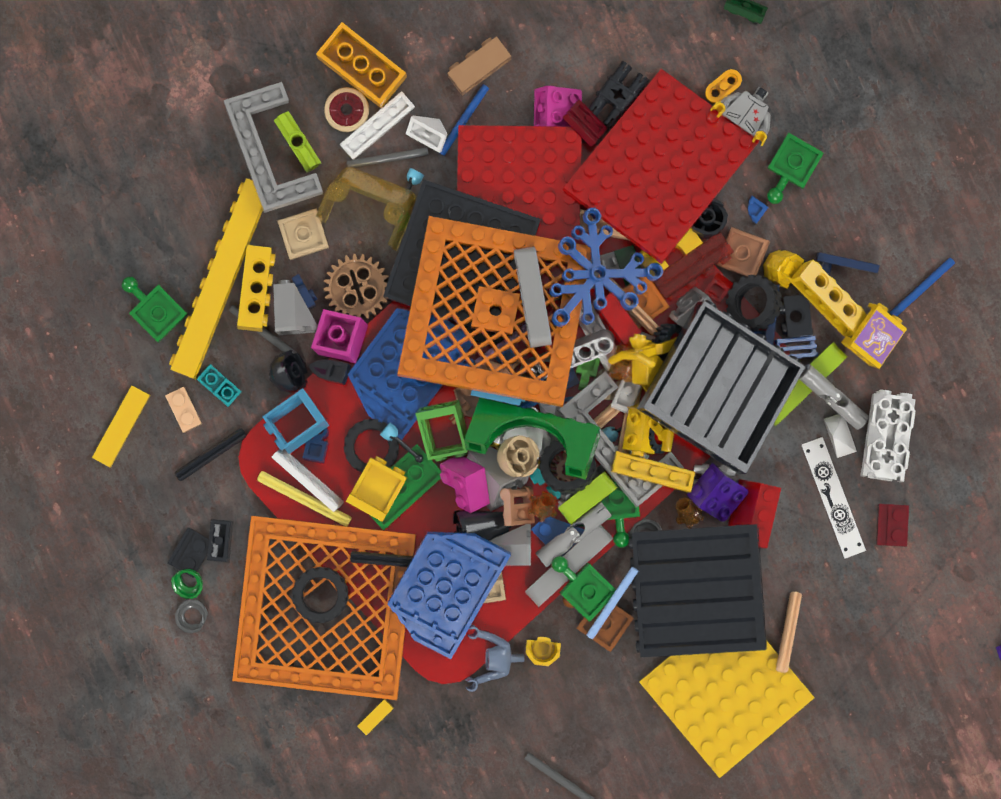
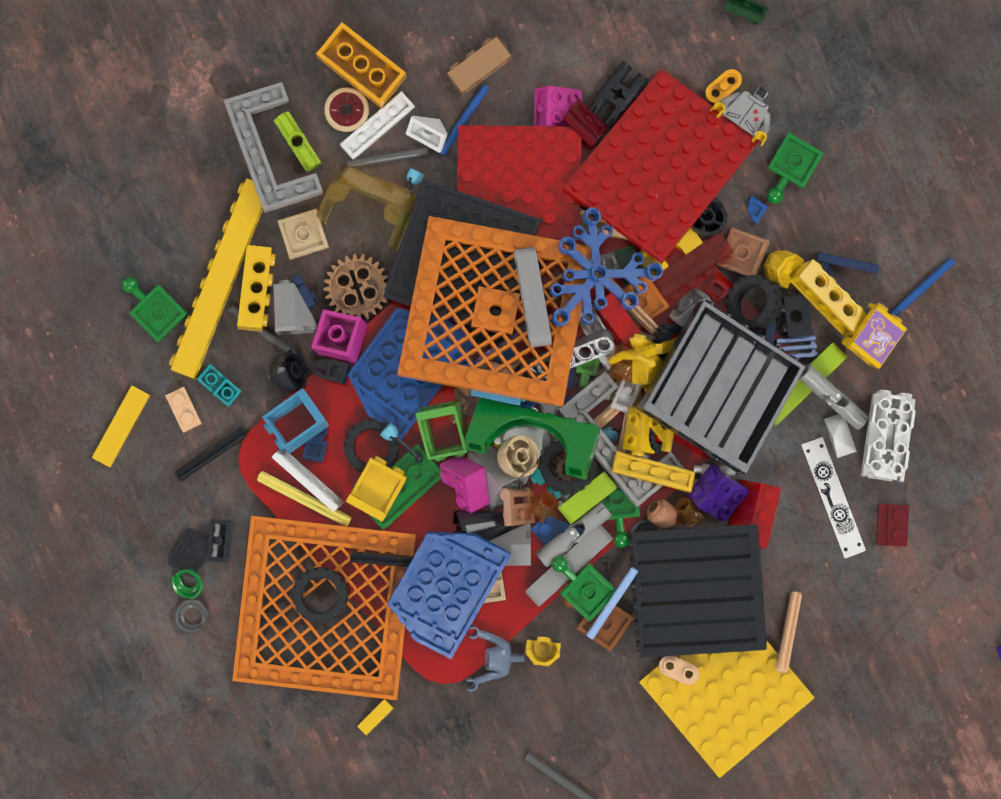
none -> nougat head [647,499,677,530]
none -> light nougat plate [659,656,699,685]

